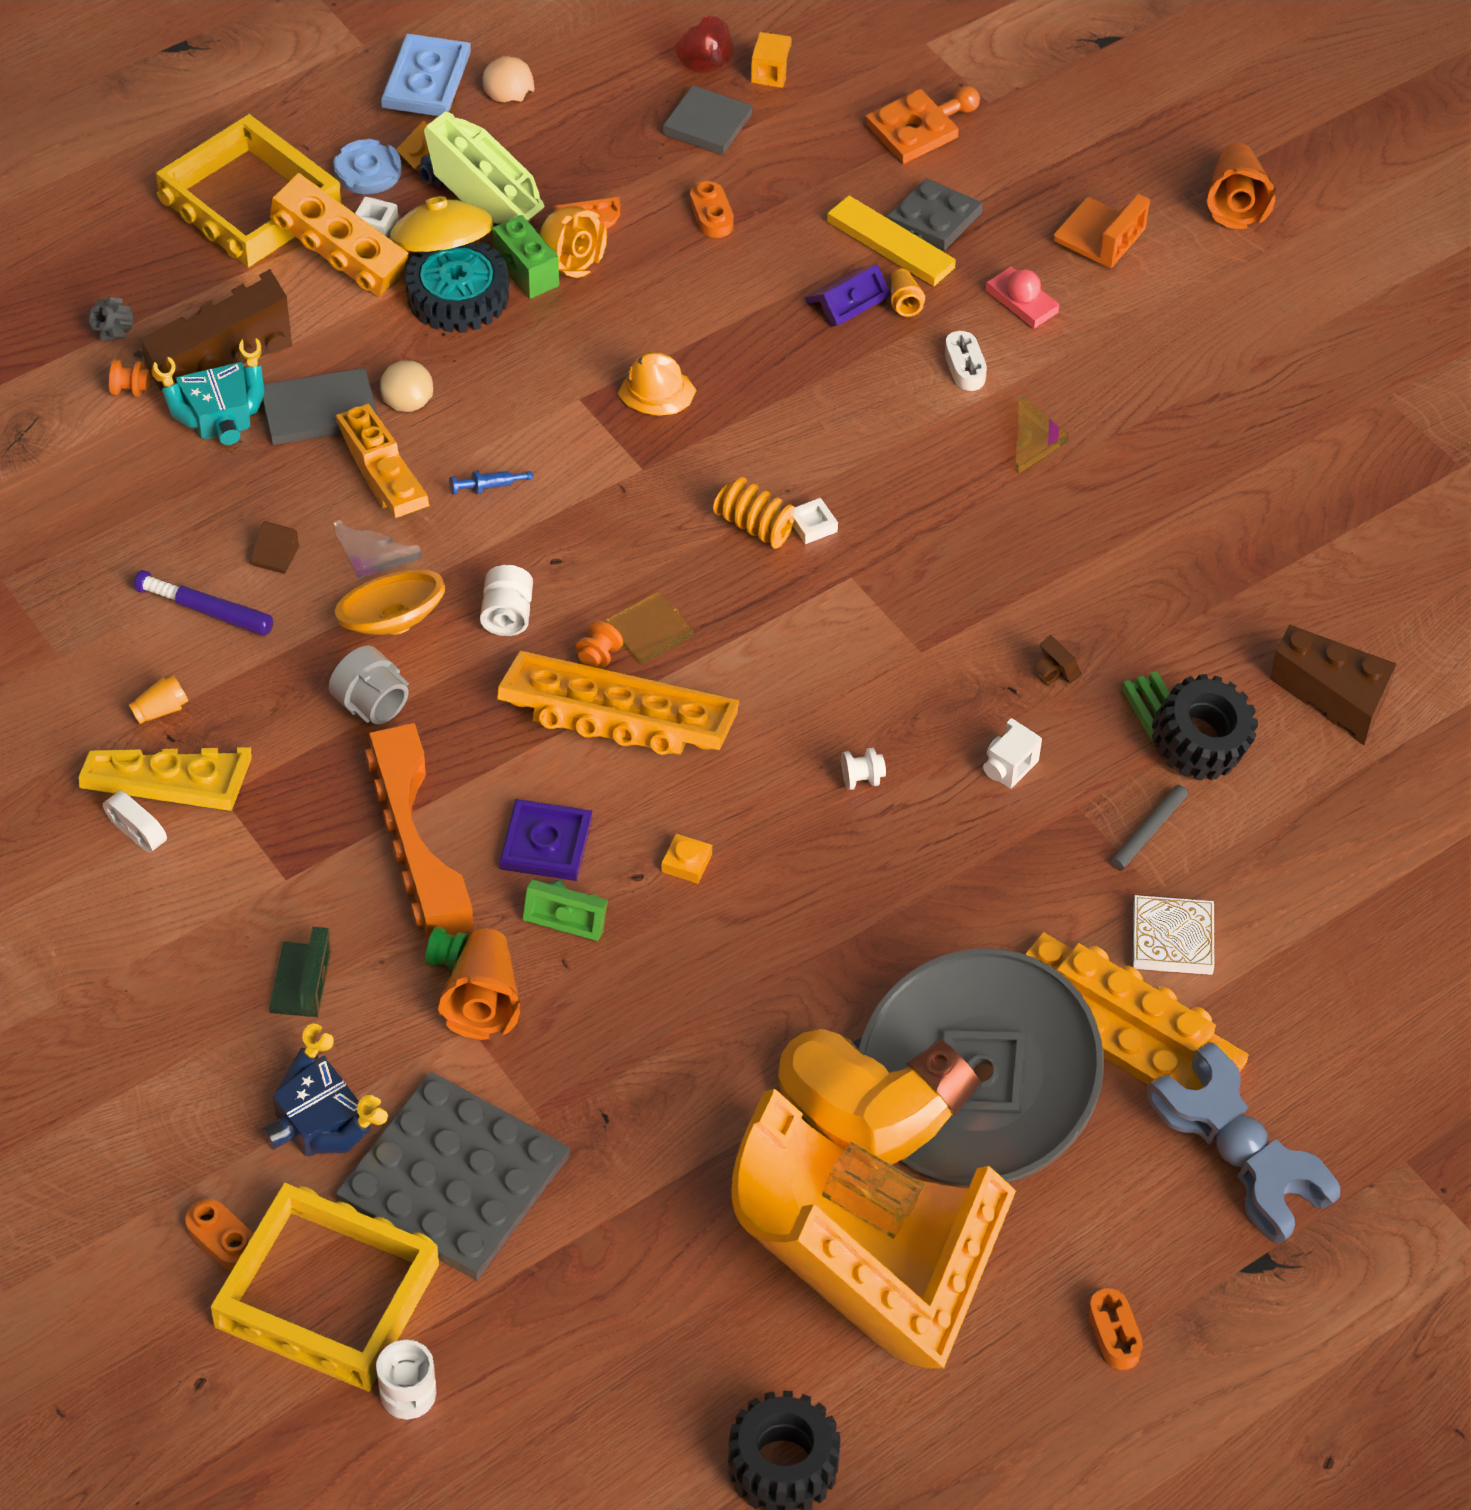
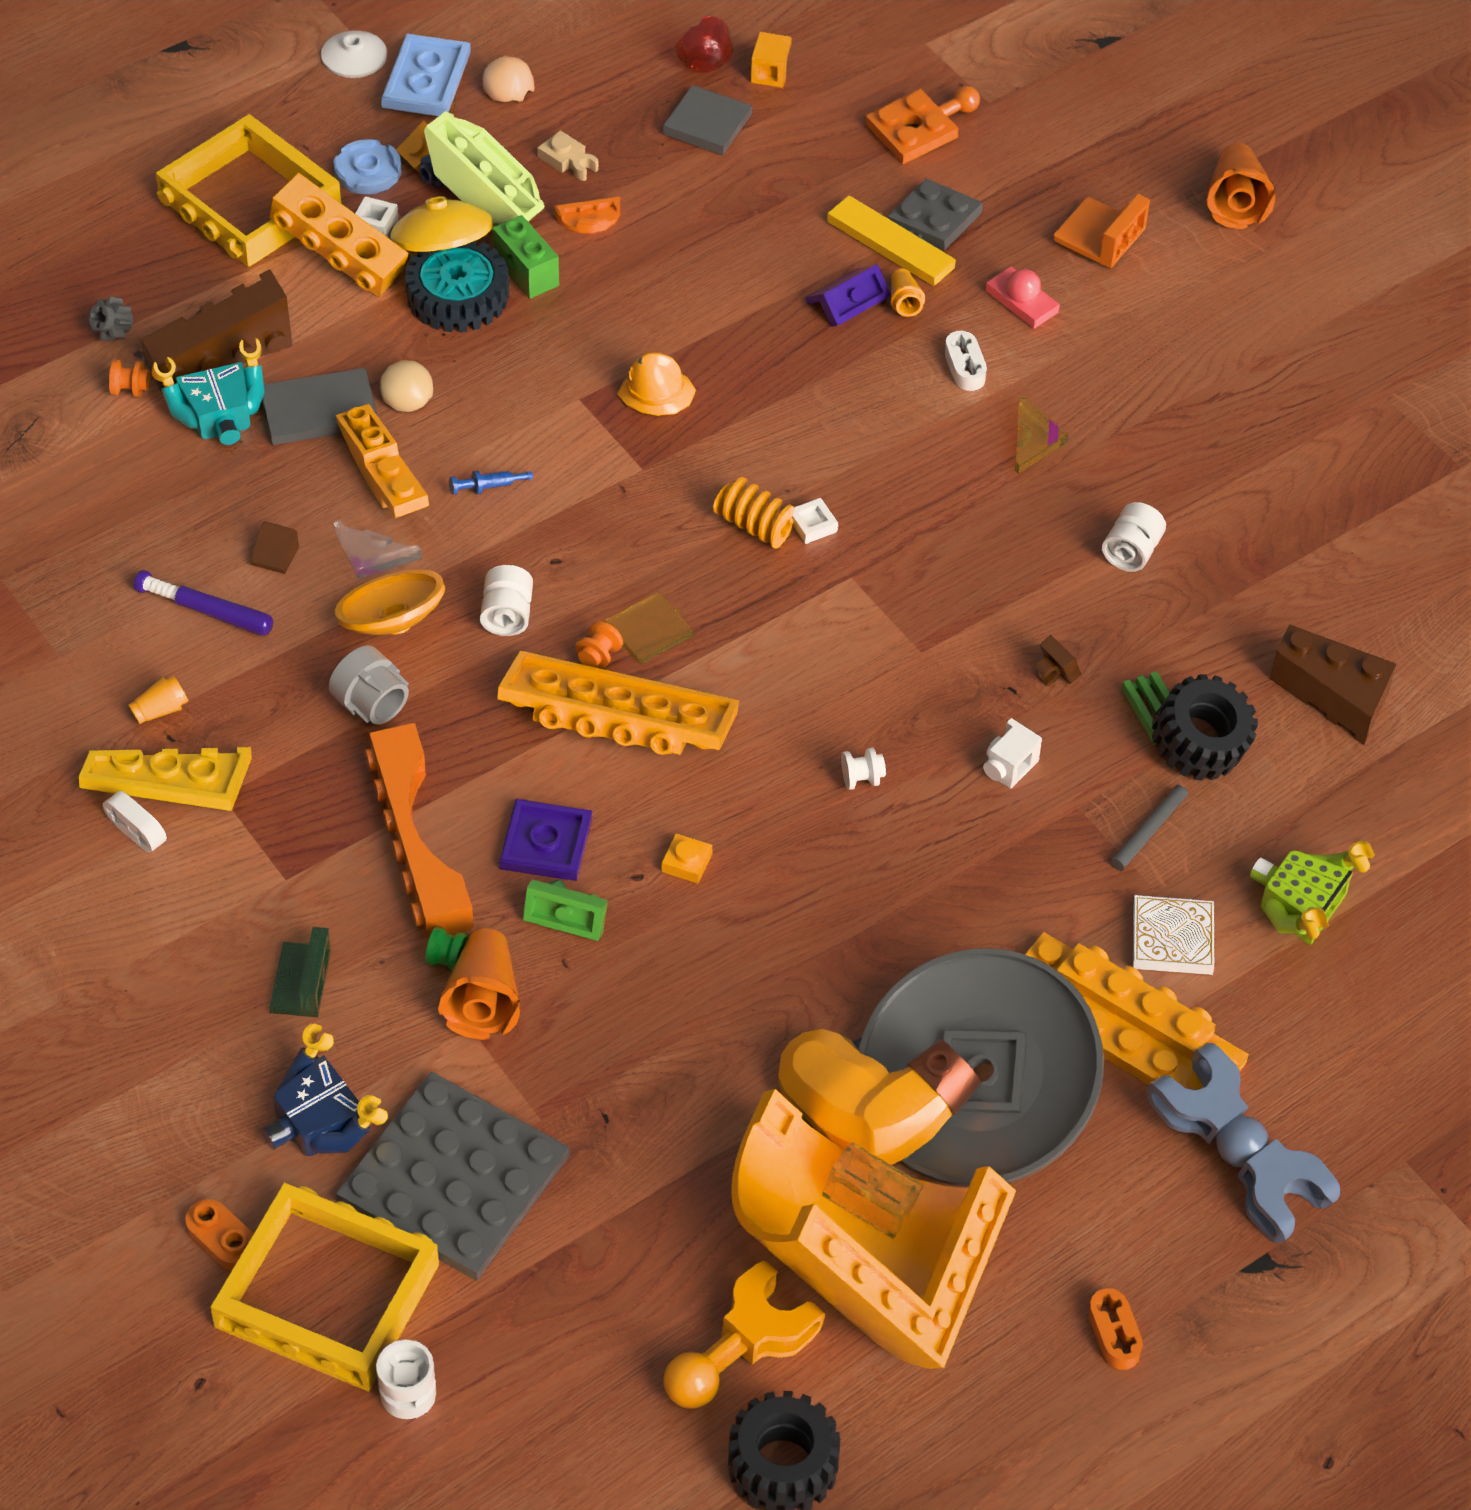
light orange cylinder [539,206,607,278] -> none
orange plate [690,181,734,238] -> none
none -> white dish [321,31,387,78]
none -> tan plate [538,130,598,181]
none -> light orange piece [663,1260,825,1409]
none -> white wheel [1102,502,1166,572]
none -> lime torso [1249,841,1375,945]

